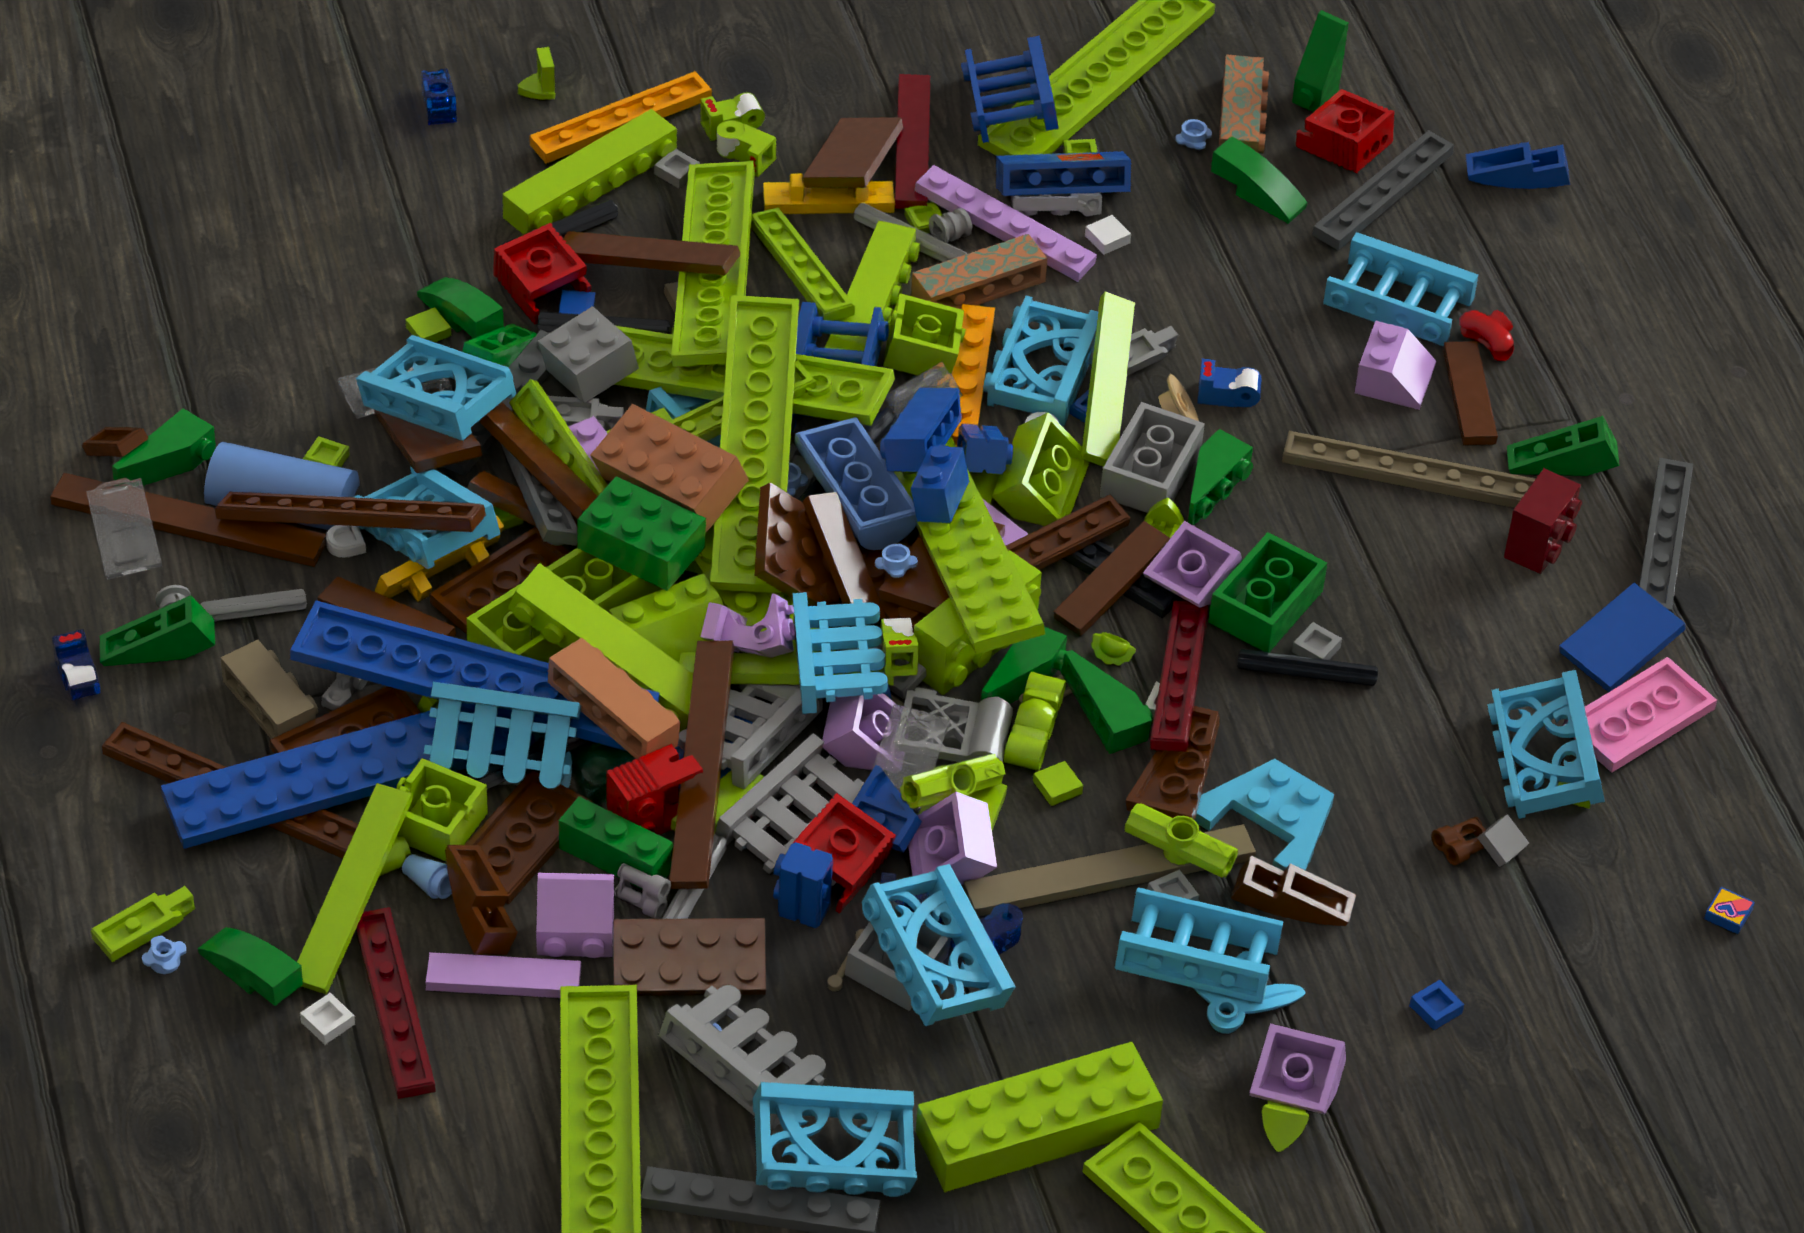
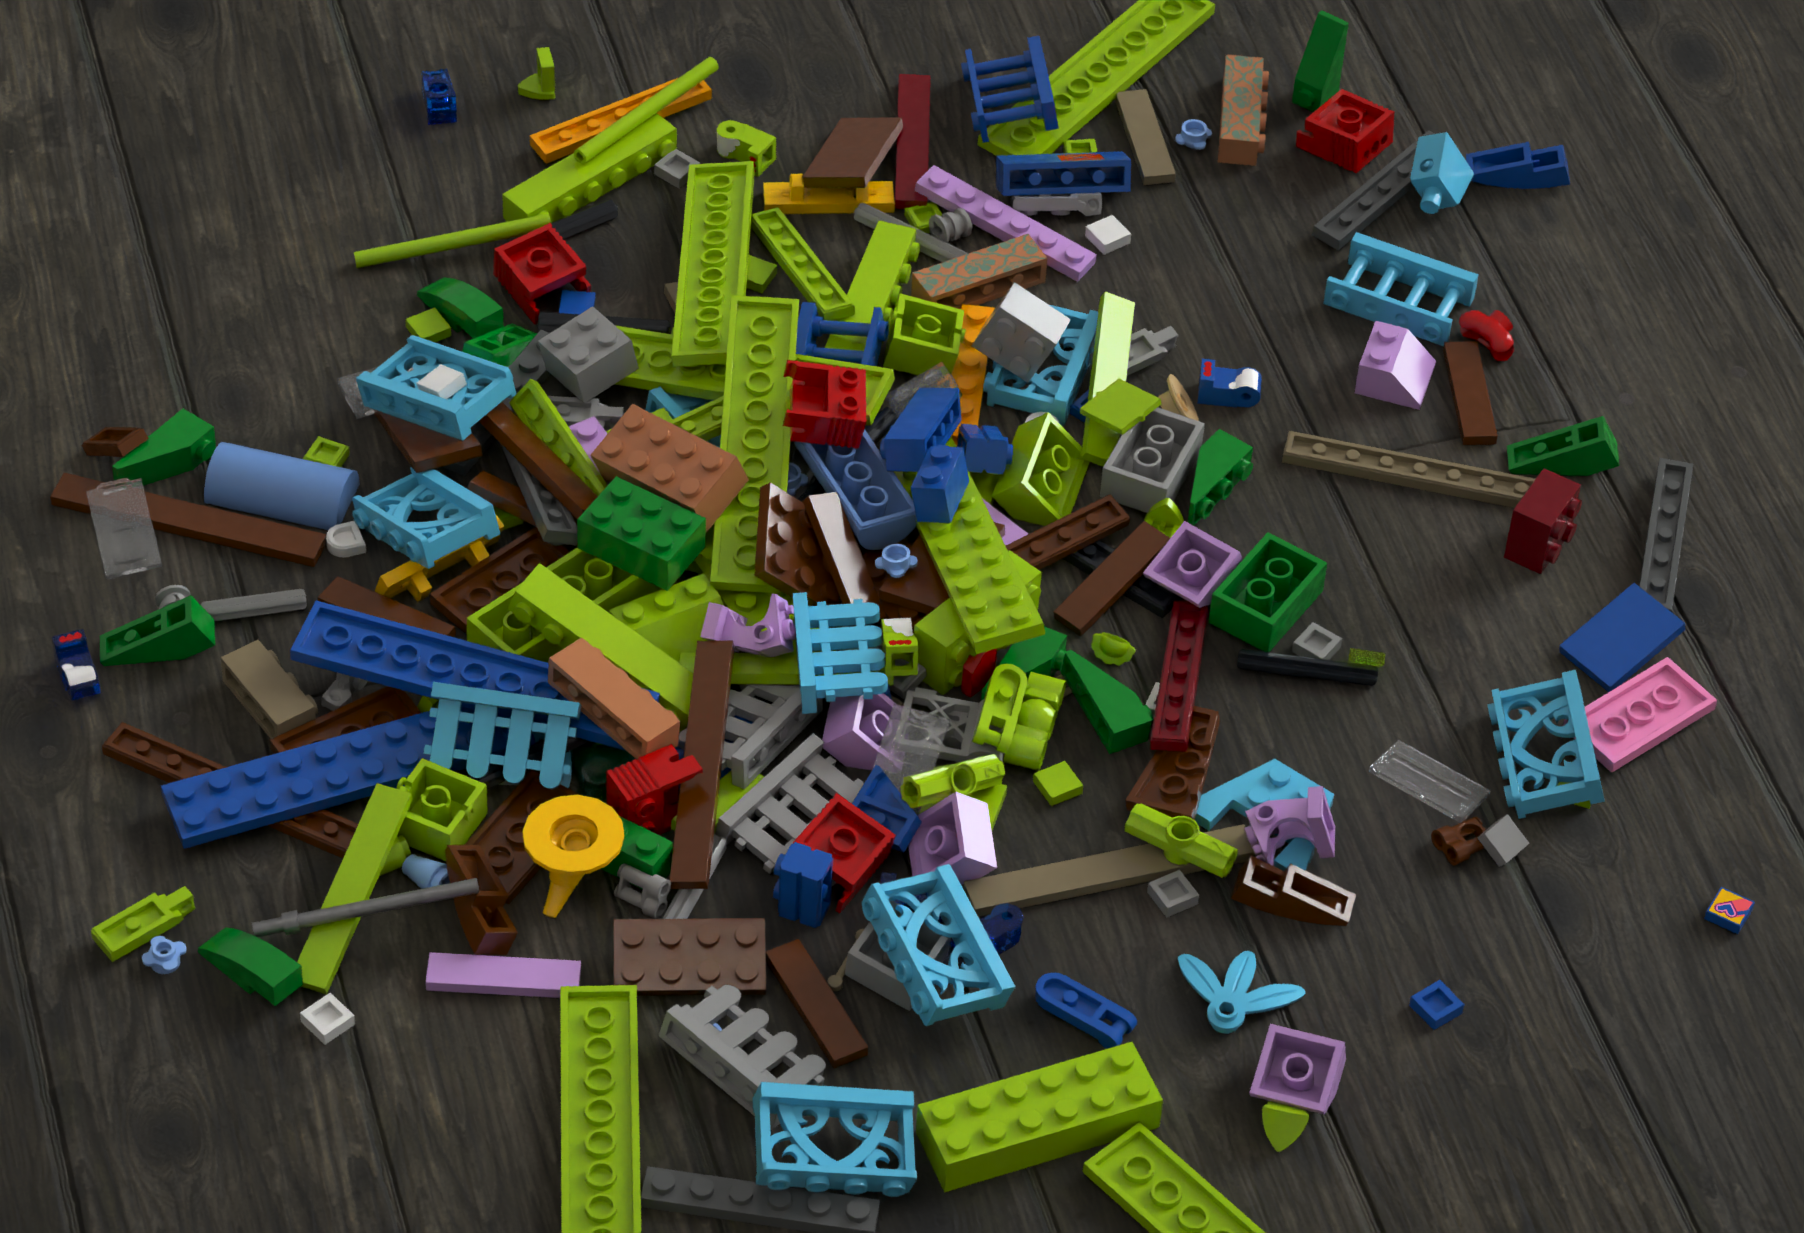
reddish brown tile [214,491,486,532] -> none
dark red tile [356,907,436,1099] -> none
lavender slope [536,873,614,958] -> none
reddish brown tile [563,231,741,275] -> none
lime leg [700,93,765,141] -> none
medium azure fence [1115,887,1284,1004] -> none
green slope [1211,136,1308,224] -> none
none -> flat silver bar [252,878,480,937]
none -> lime piece [354,214,551,268]
none -> white tile [416,364,467,399]
none -> yellow piece [522,795,625,918]
none -> lime piece [574,57,719,164]
none -> lime tile [746,255,777,293]
none -> reddish brown tile [765,939,868,1068]
none -> red piece [783,360,866,449]
none -> red tile [961,648,997,698]
none -> light grey brick [972,282,1071,383]
none -> lime plate [972,663,1027,754]
none -> blue plate [1035,973,1137,1049]
none -> lime piece [1080,378,1162,435]
none -> dark tan tile [1115,89,1176,185]
none -> lavender tile [1244,786,1335,866]
none -> clear neon green tile [1348,648,1386,667]
none -> clear piece [1368,740,1491,823]
none -> medium azure torso [1410,132,1474,214]

